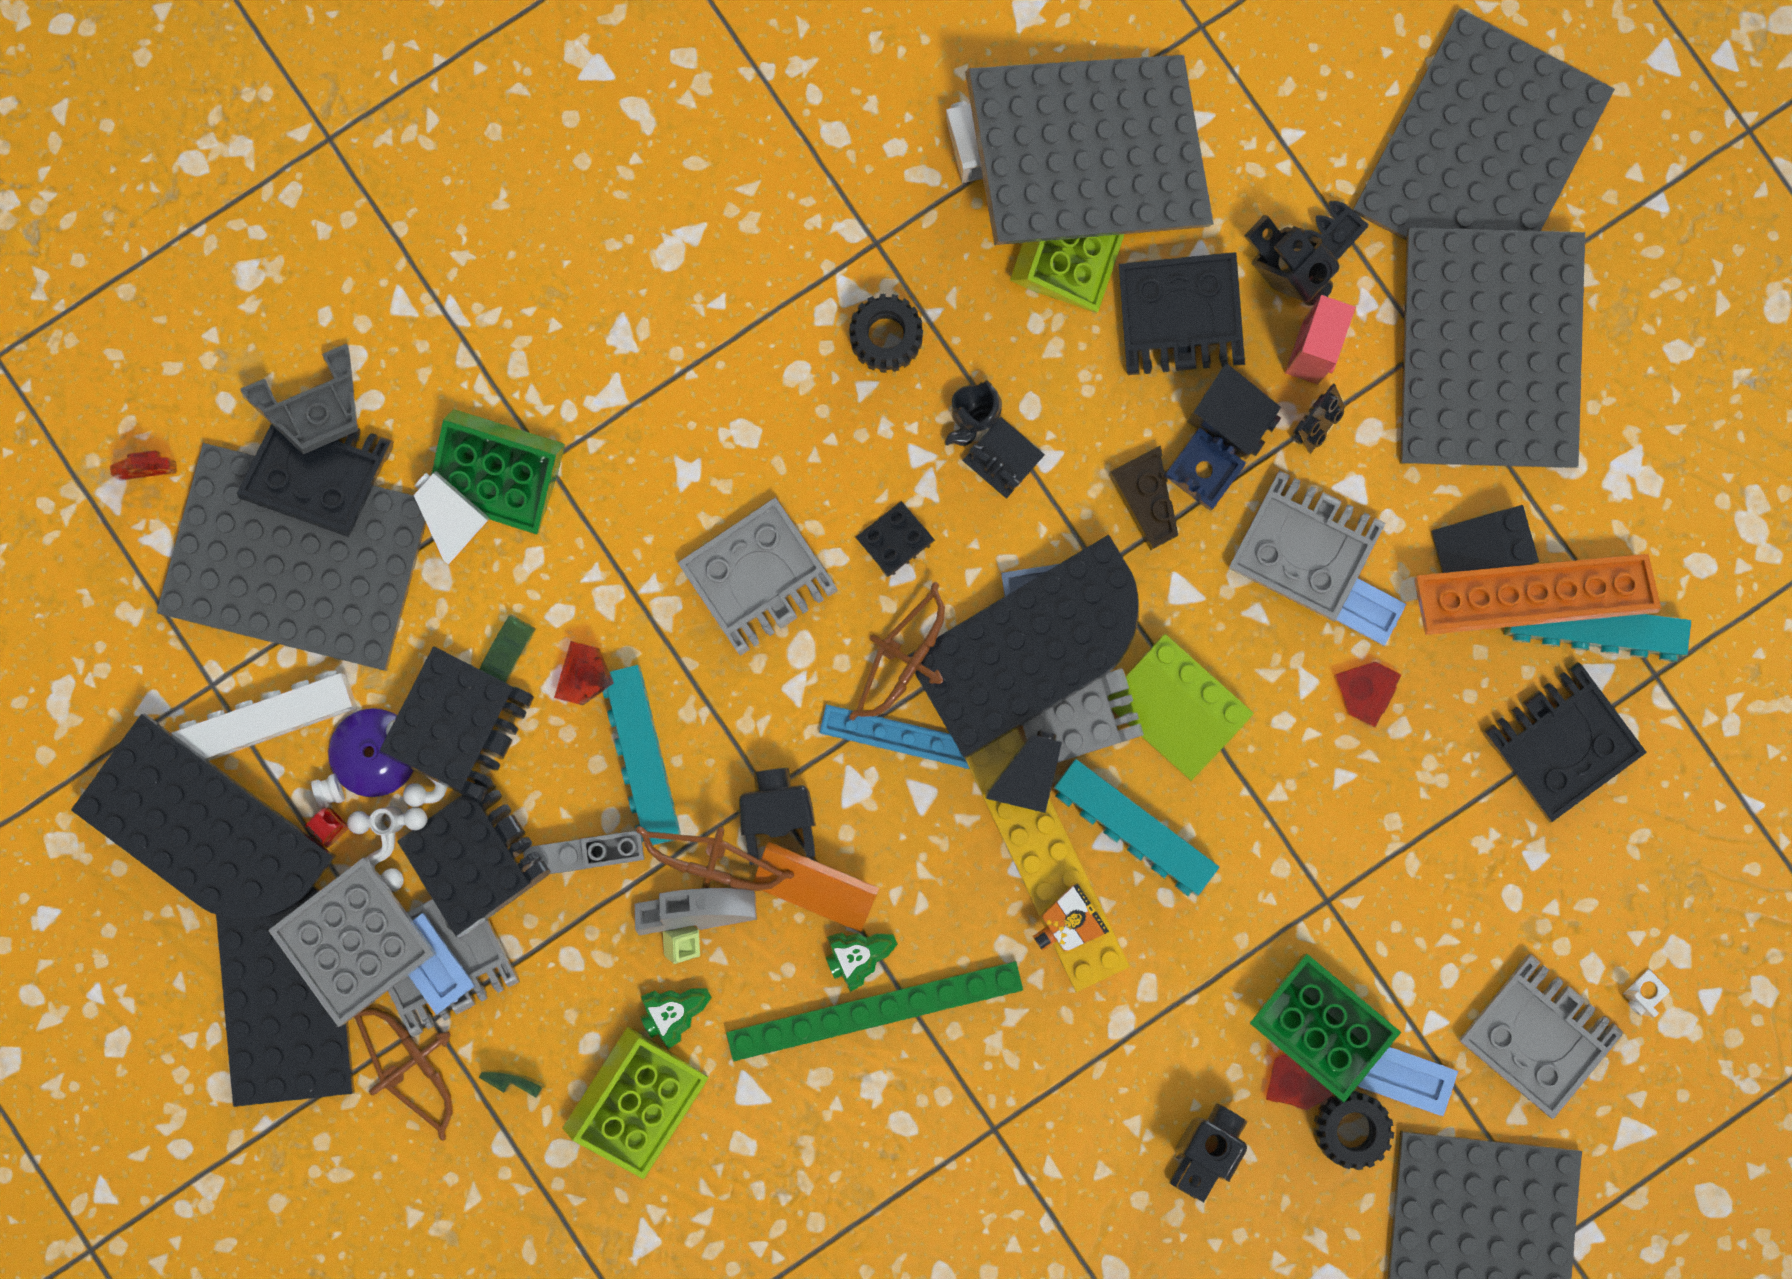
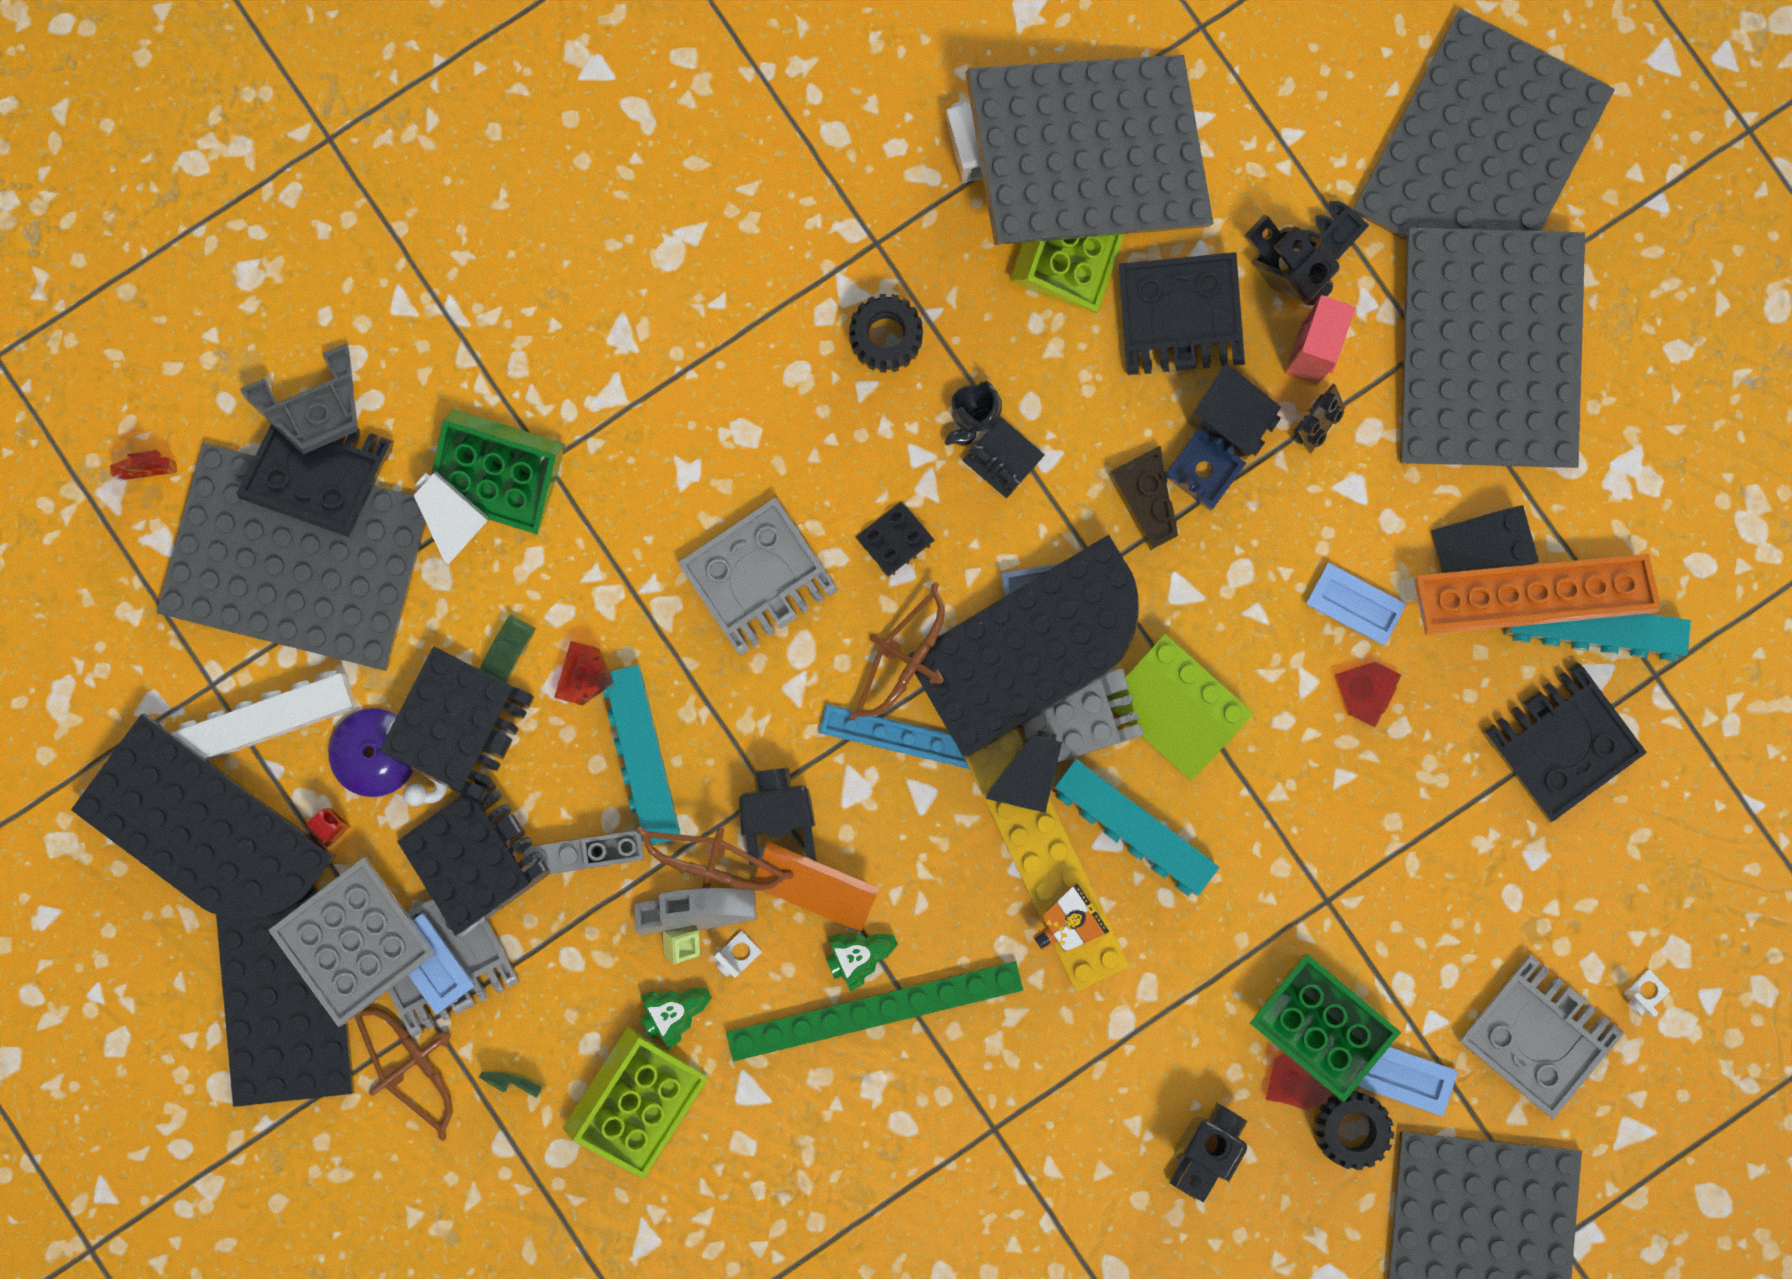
white wheel [311,774,345,809] -> none
white piece [347,806,427,892] -> none
light grey hinge [1229,470,1386,622] -> none
none -> white bracket [714,931,762,978]

